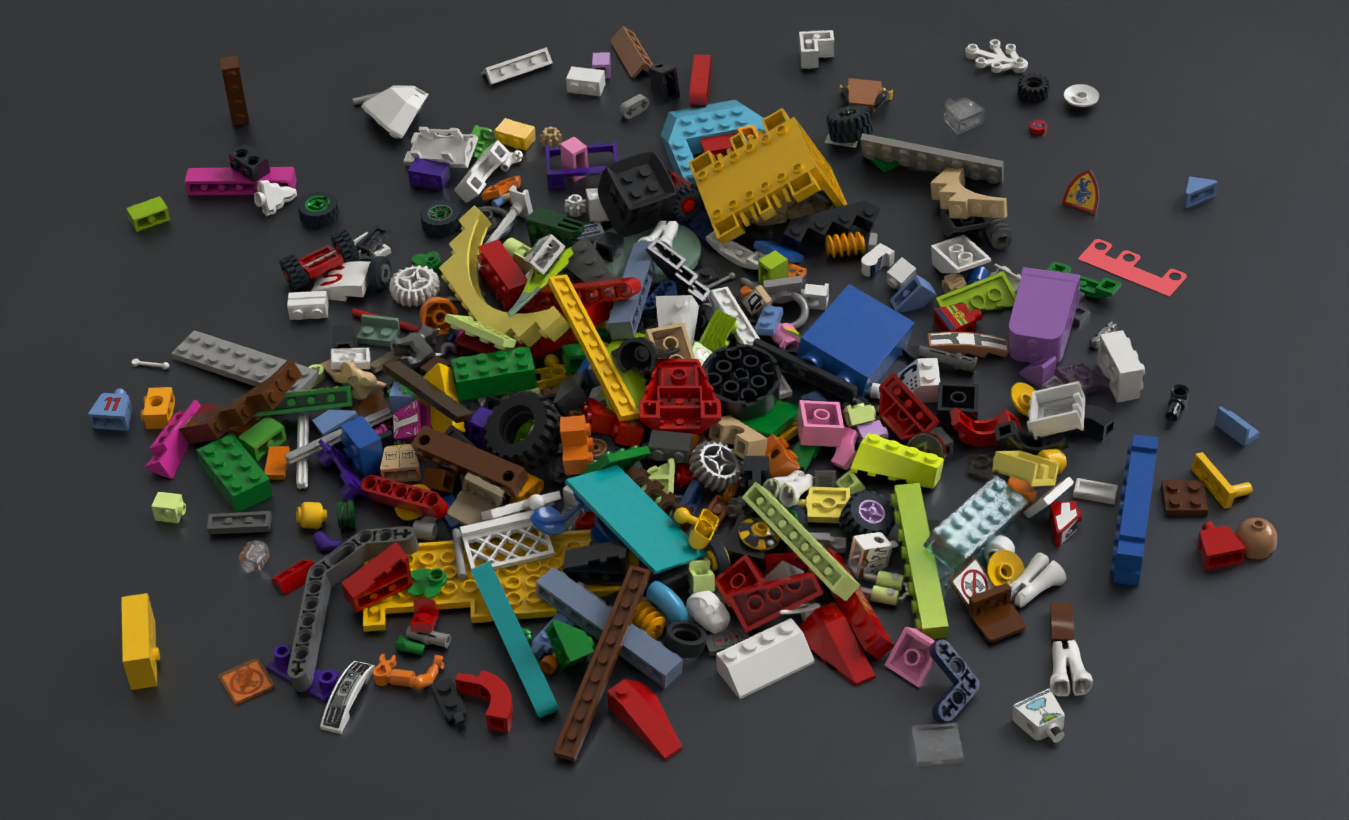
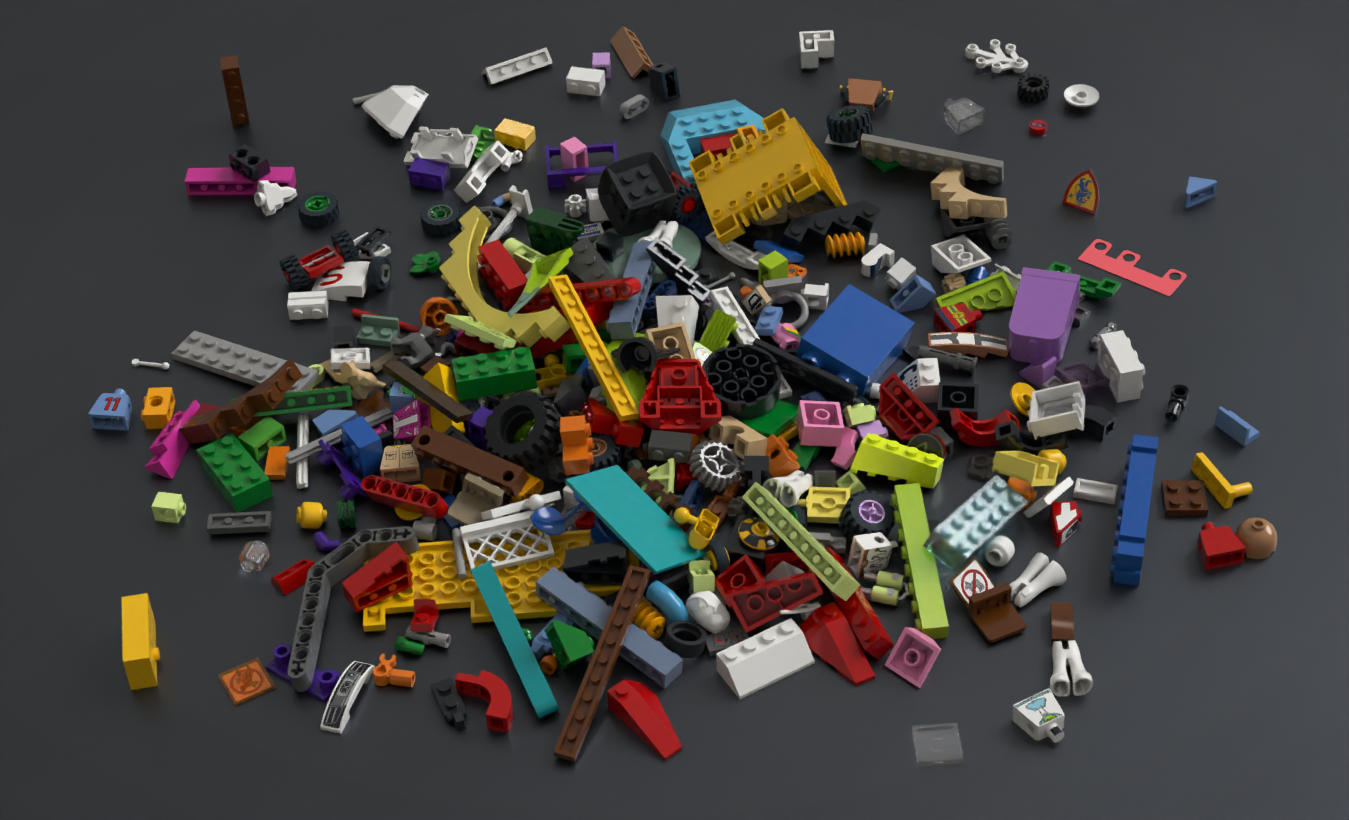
lime brick [126,196,170,232] -> none
white gear [389,265,440,308] -> none
green plate [408,568,448,599] -> none
orange arm [408,655,445,690] -> none
orange tile [481,176,521,200] -> none
white torso [524,234,566,275] -> none
tan gear [540,126,562,149] -> none
green plate [581,445,650,475] -> none
red beam [689,55,712,106] -> none
dark blue beam [929,640,980,724] -> none
yellow dish [987,550,1025,587] -> none

